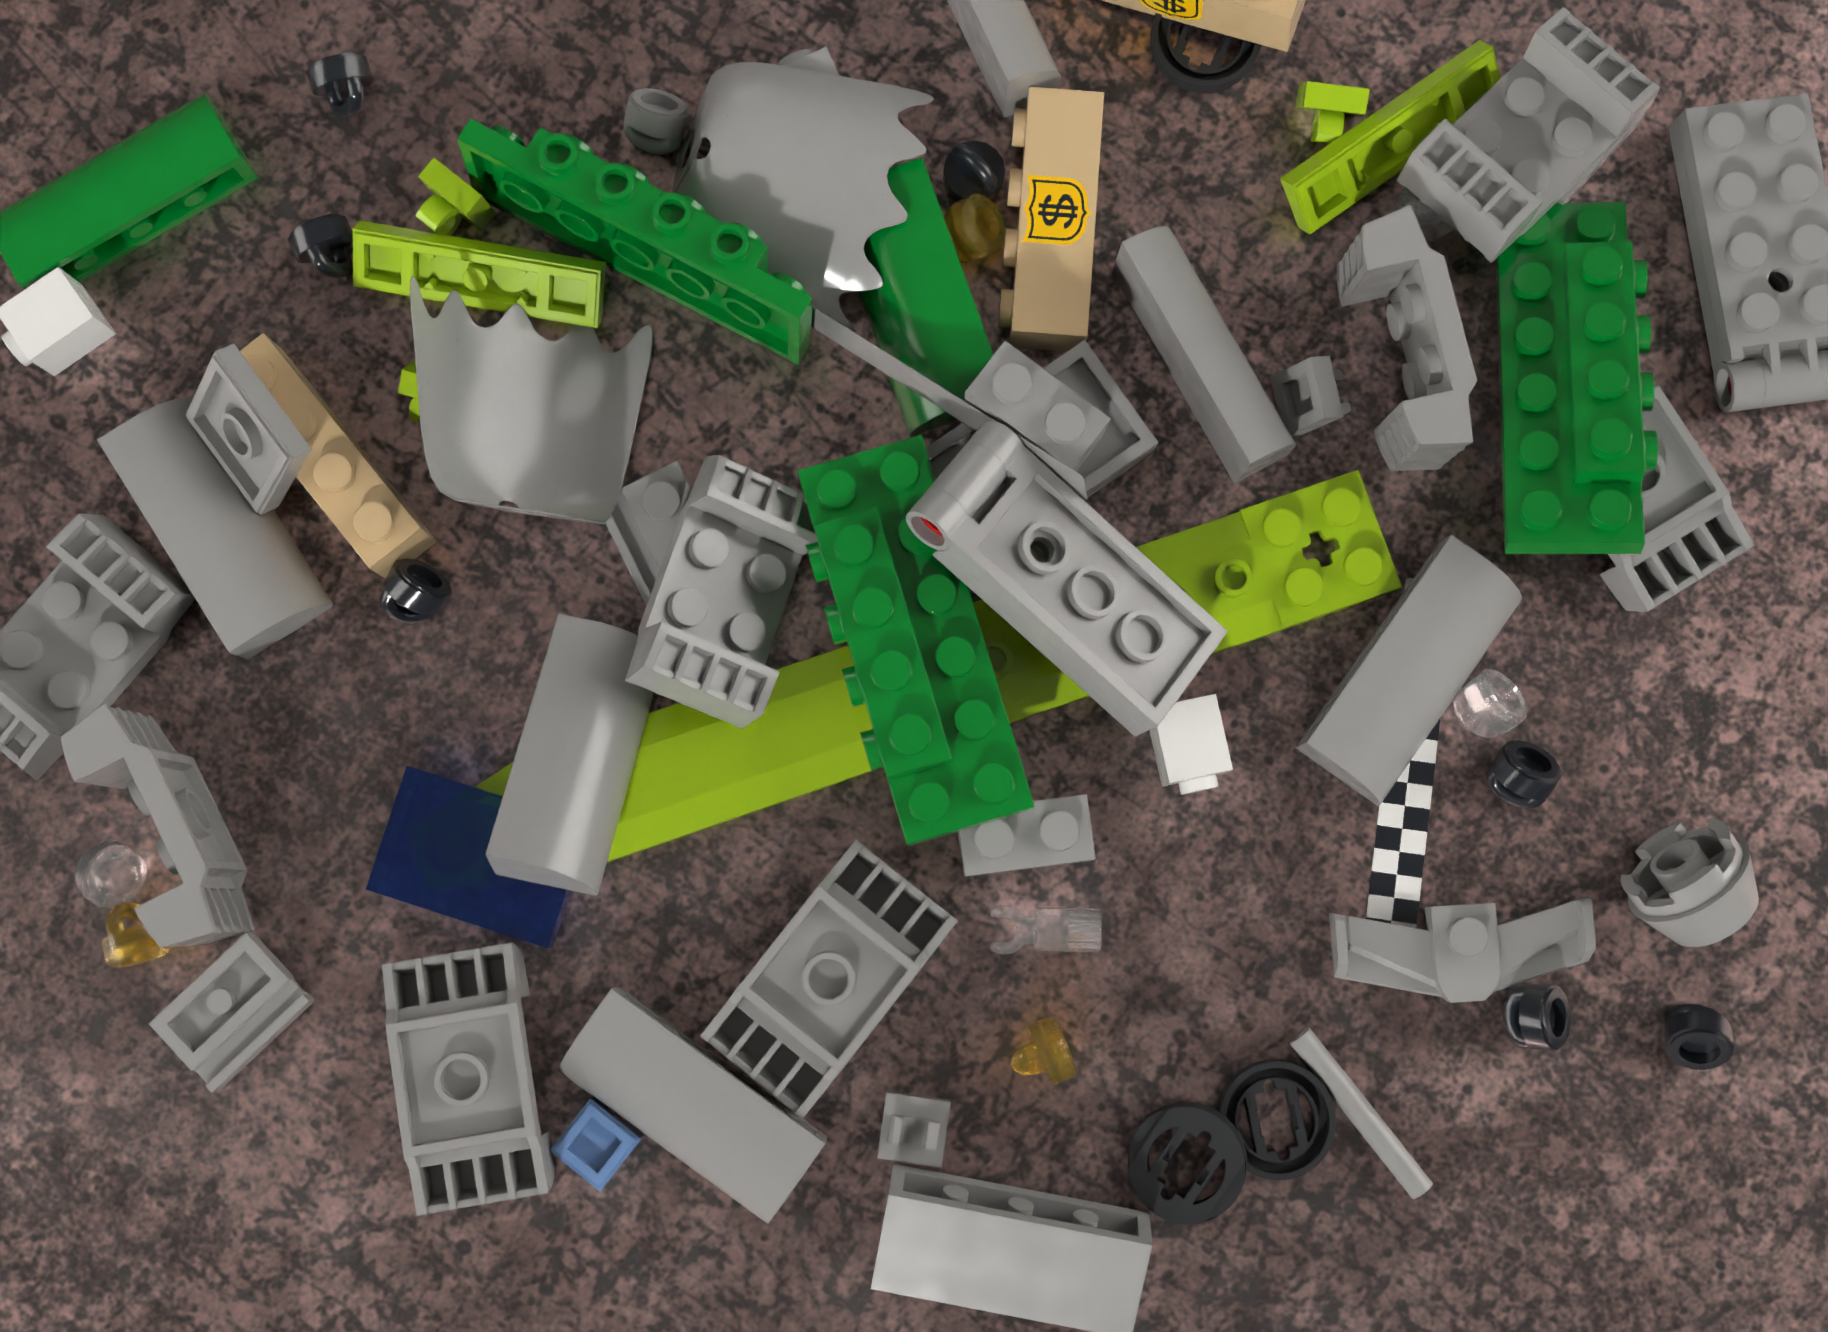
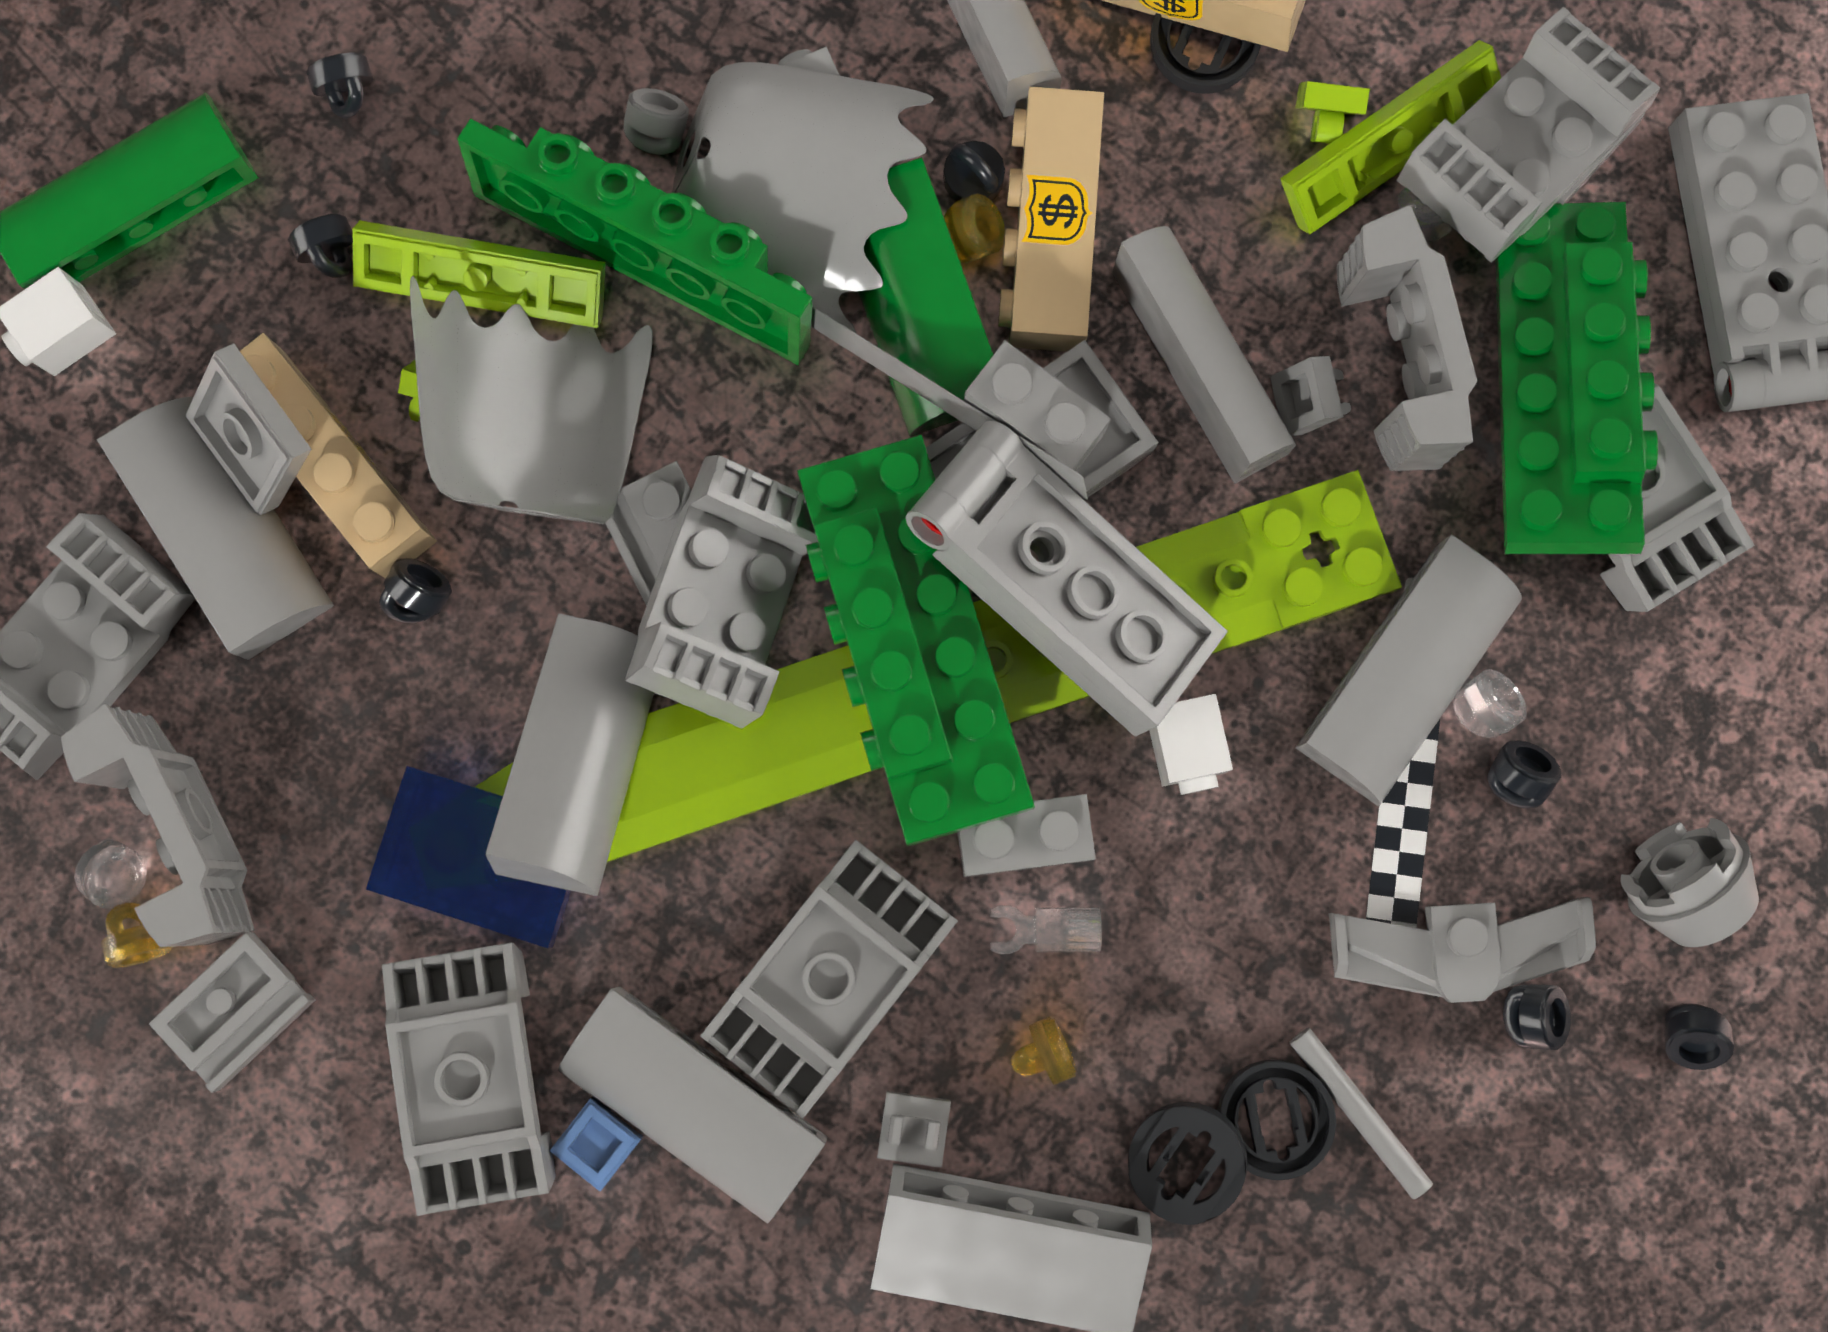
lime tile [415,158,496,236] -> none

